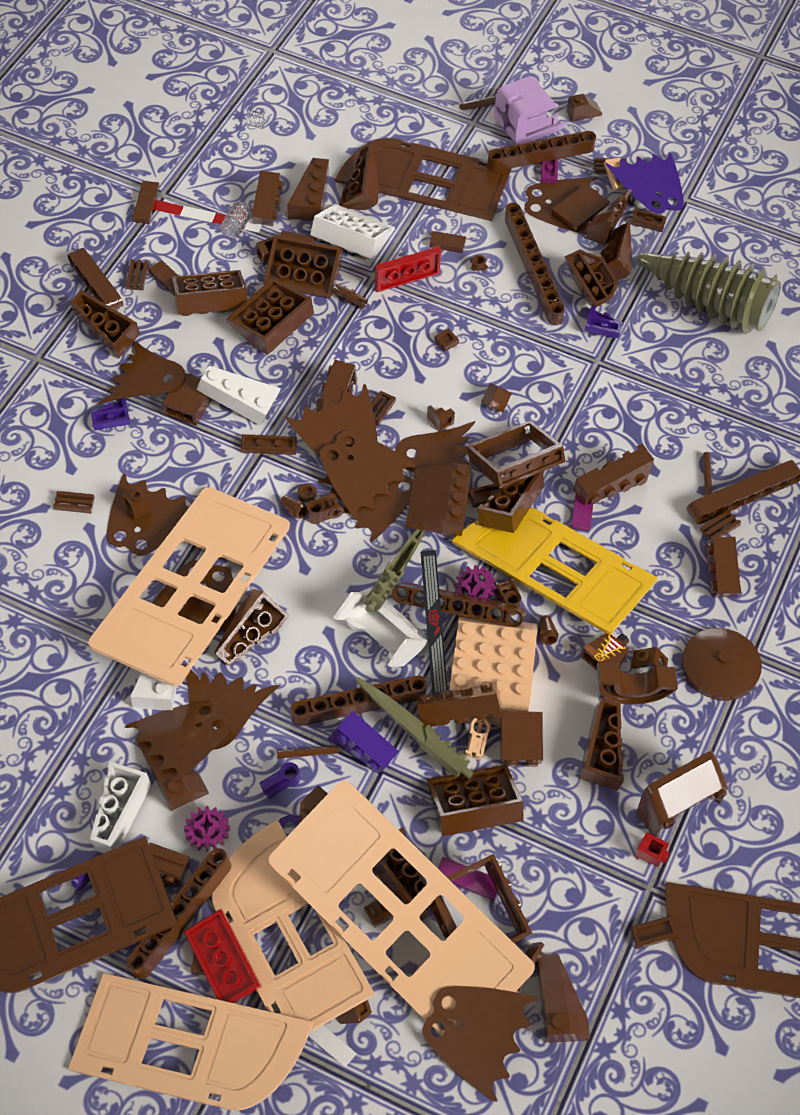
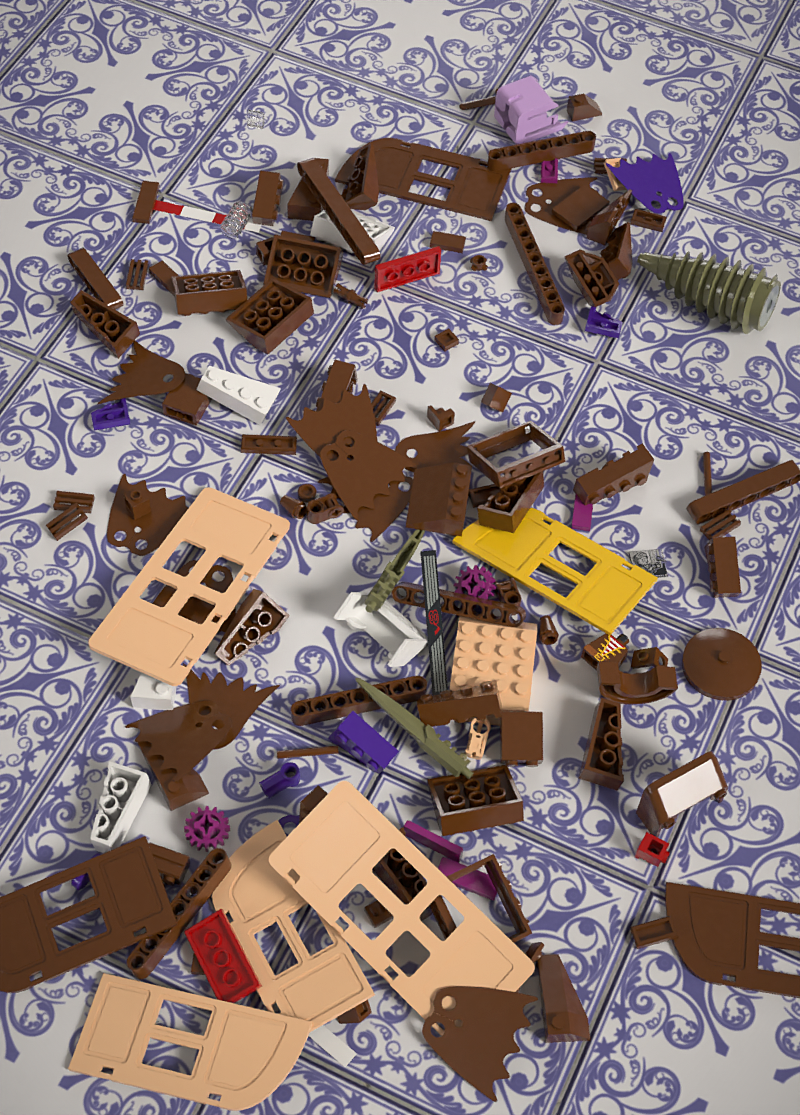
none -> reddish brown tile [46,502,88,541]
none -> reddish brown beam [297,158,380,265]
none -> magenta tile [404,820,463,863]
none -> piece [629,548,668,578]

